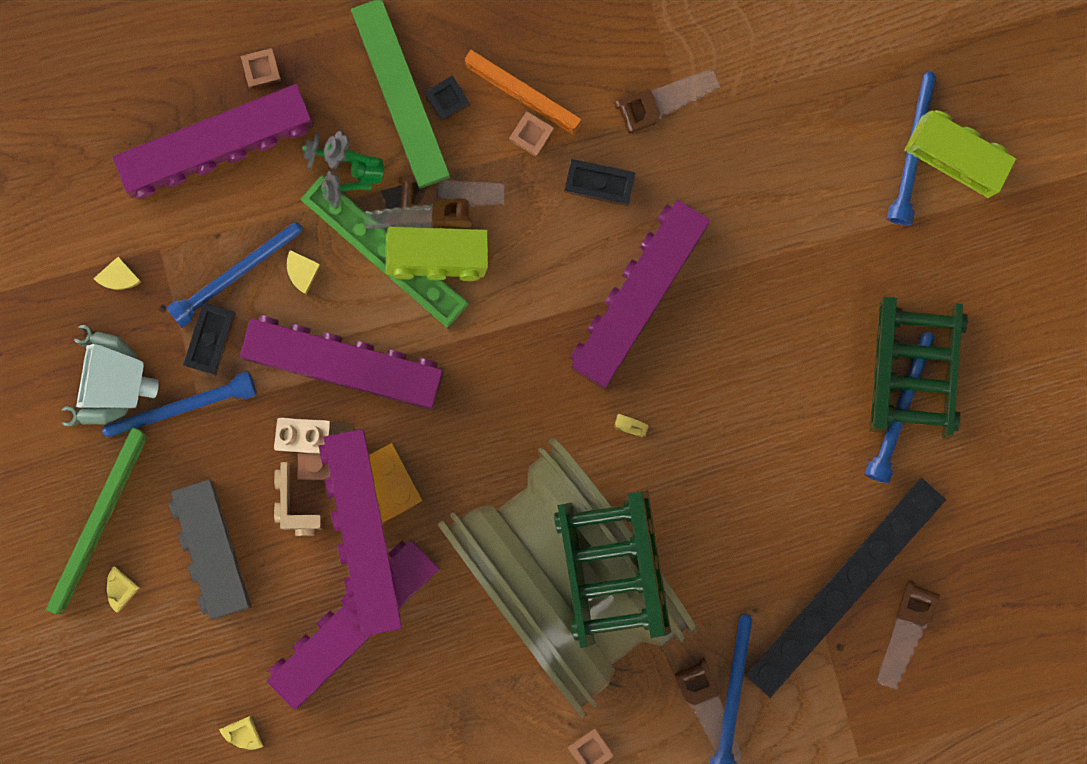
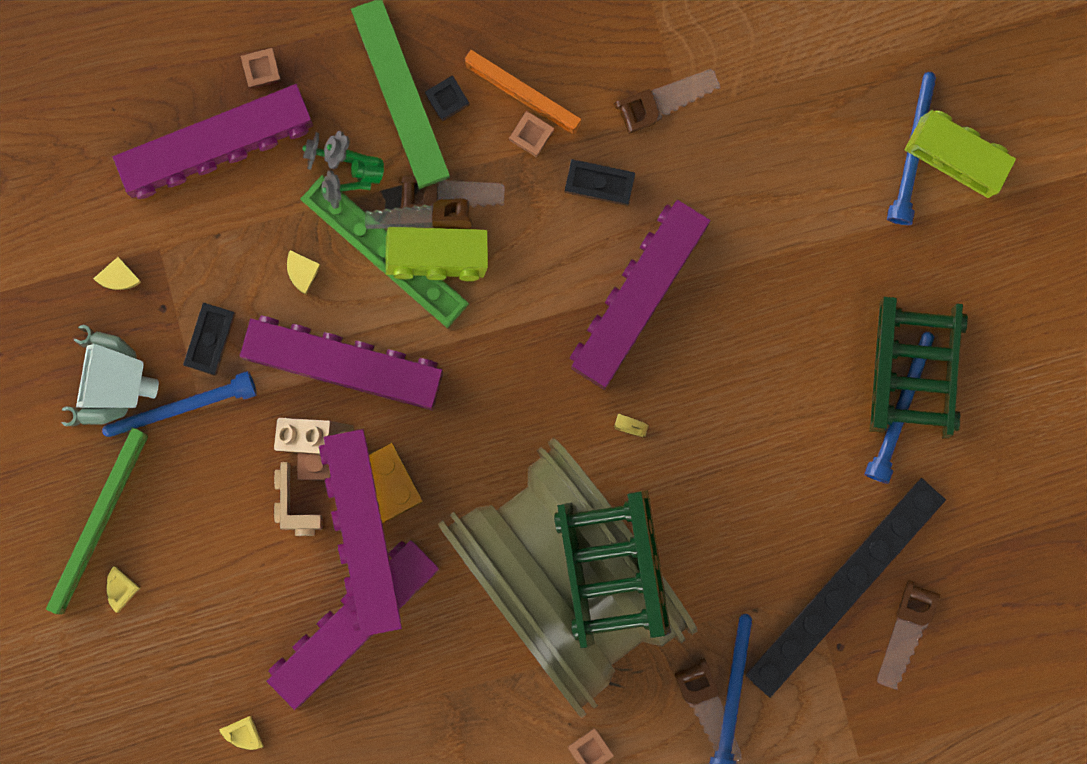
blue piece [166,222,302,328] -> none
dark grey brick [169,480,252,620] -> none

